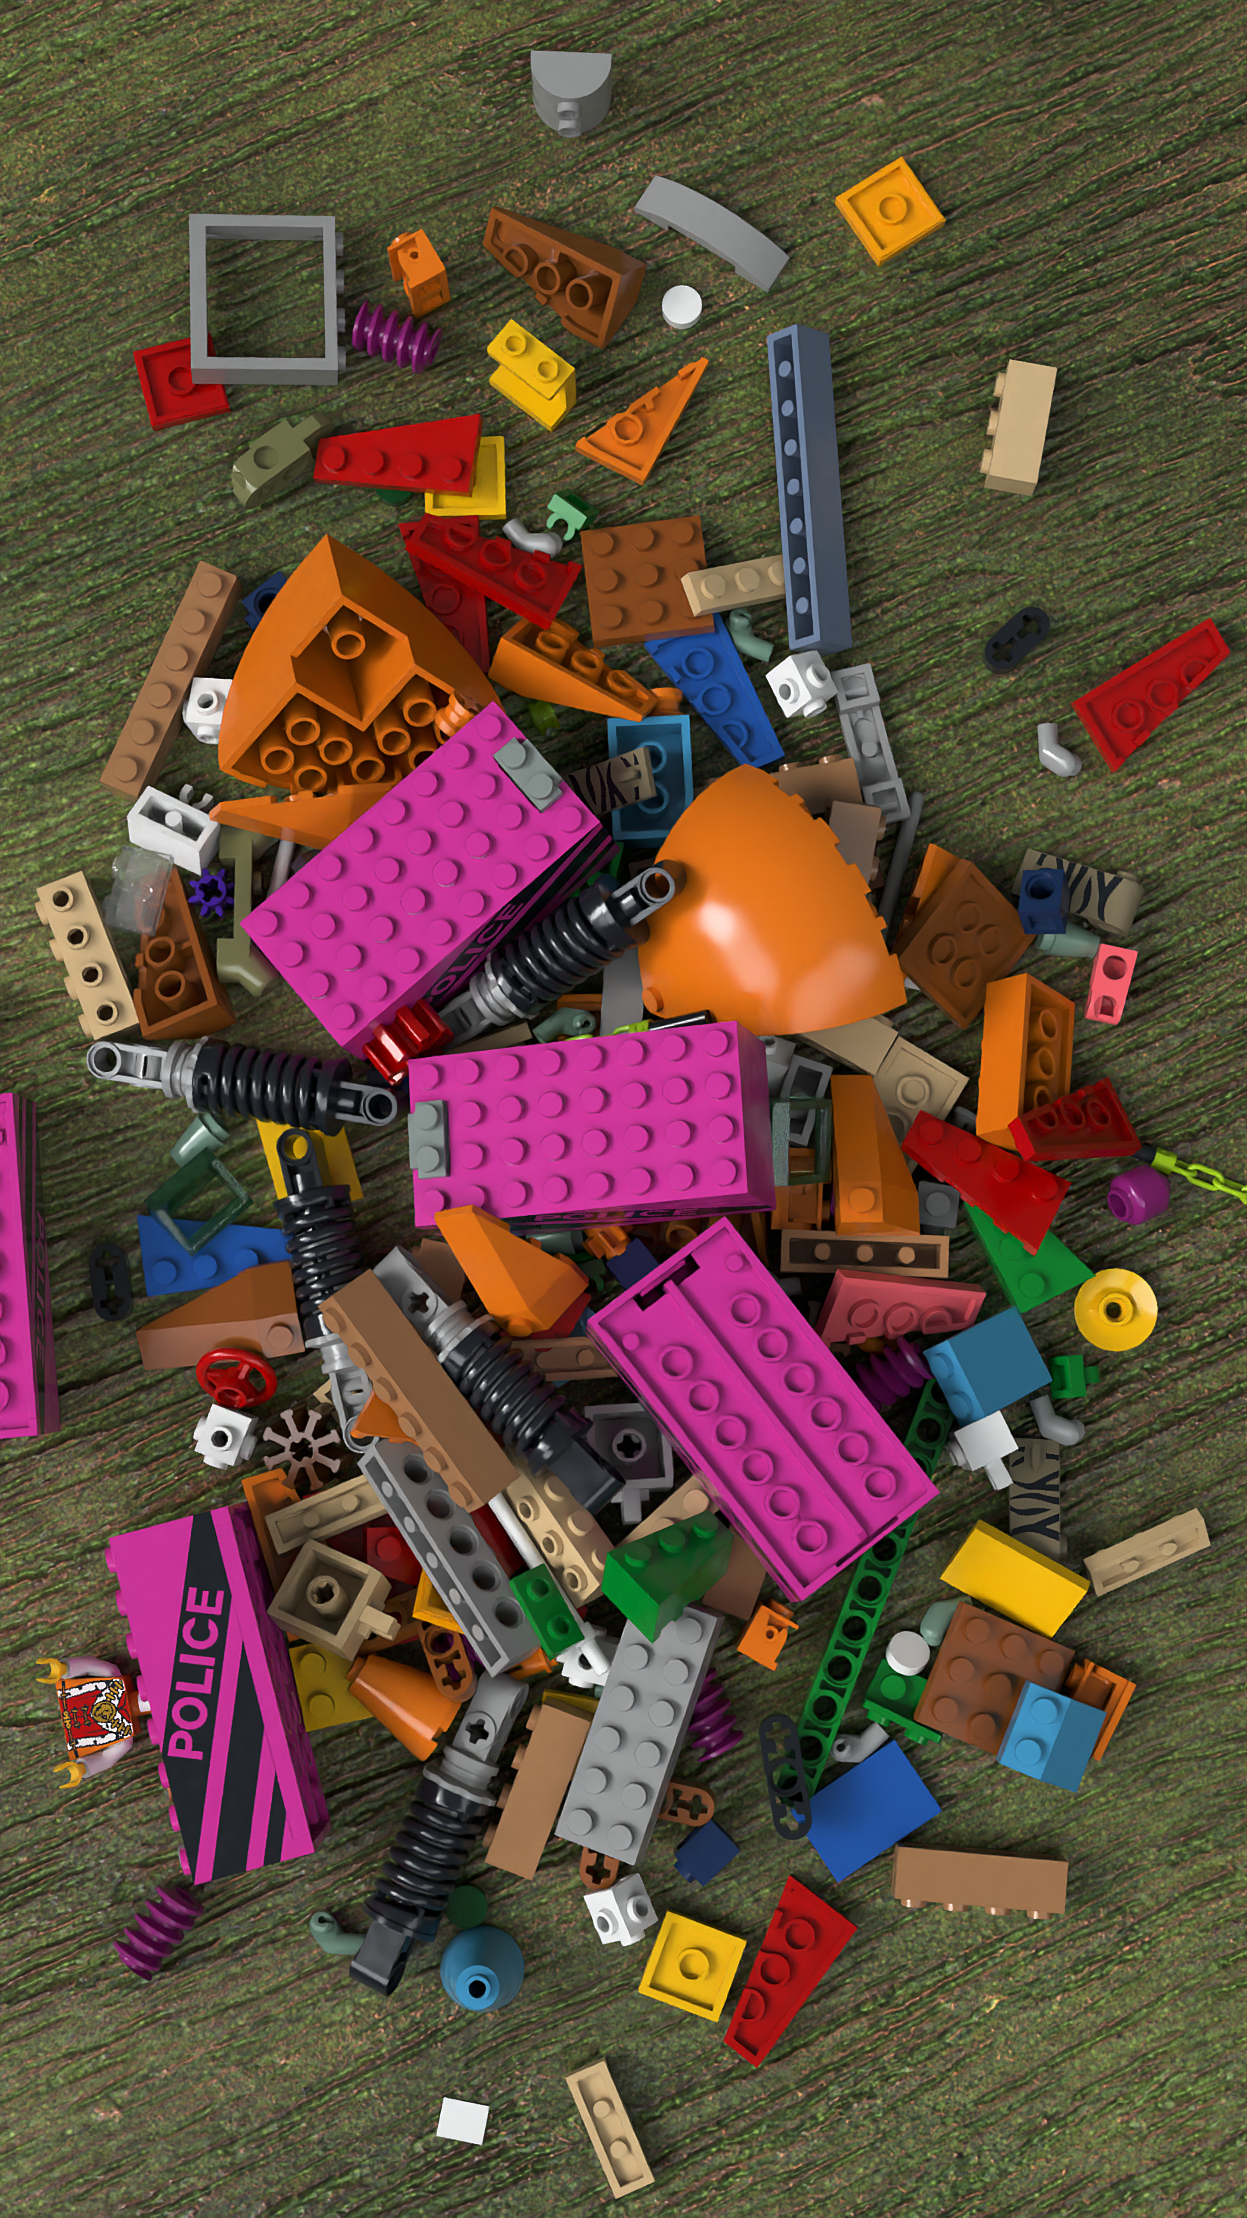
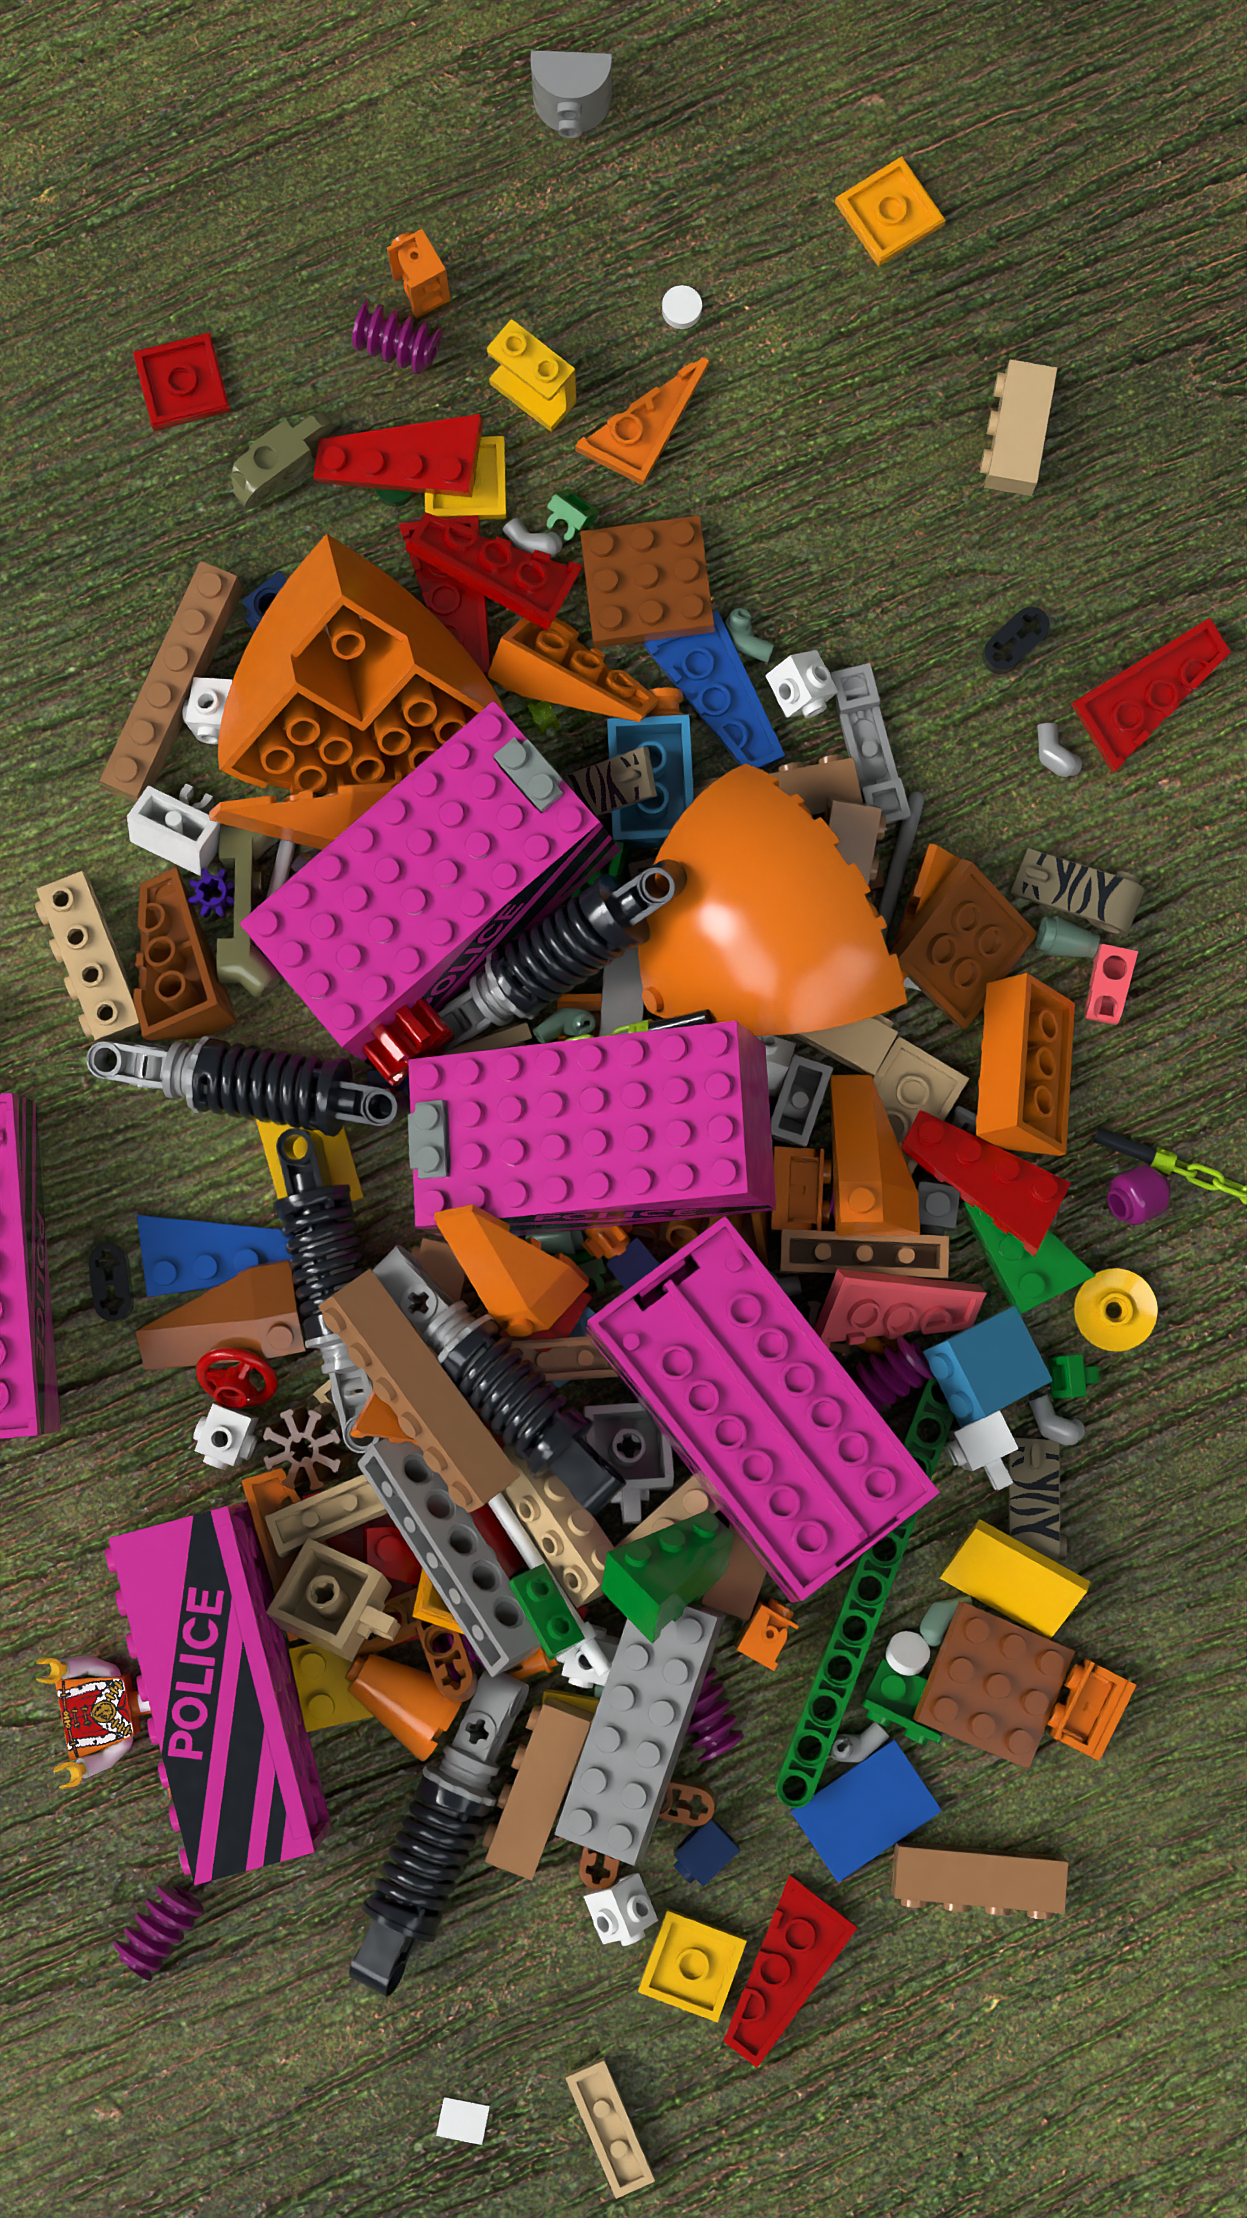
clear bracket [102,845,174,937] -> none
clear green tile [144,1146,254,1257] -> none
sand green cone [169,1110,231,1169] -> none
light grey window [189,214,346,385] -> none
sand green arm [309,1910,366,1955] -> none
orange wheel [434,689,484,738] -> none
dark azure cone [440,1925,525,2012] -> none
dark green tile [445,1883,488,1929] -> none
dark orange wedge [483,206,647,349] -> none
light grey slope [634,176,790,293] -> none
tan plate [681,554,786,617] -> none
black beam [758,1713,812,1840] -> none
sand blue brick [767,324,852,657] -> none
tile [769,1097,832,1186] -> none
dark azure slope [996,1679,1107,1793] -> none
red wing [1008,1077,1143,1162] -> none
dark blue brick [1018,868,1071,934] -> none
tan plate [1083,1508,1210,1597] -> none

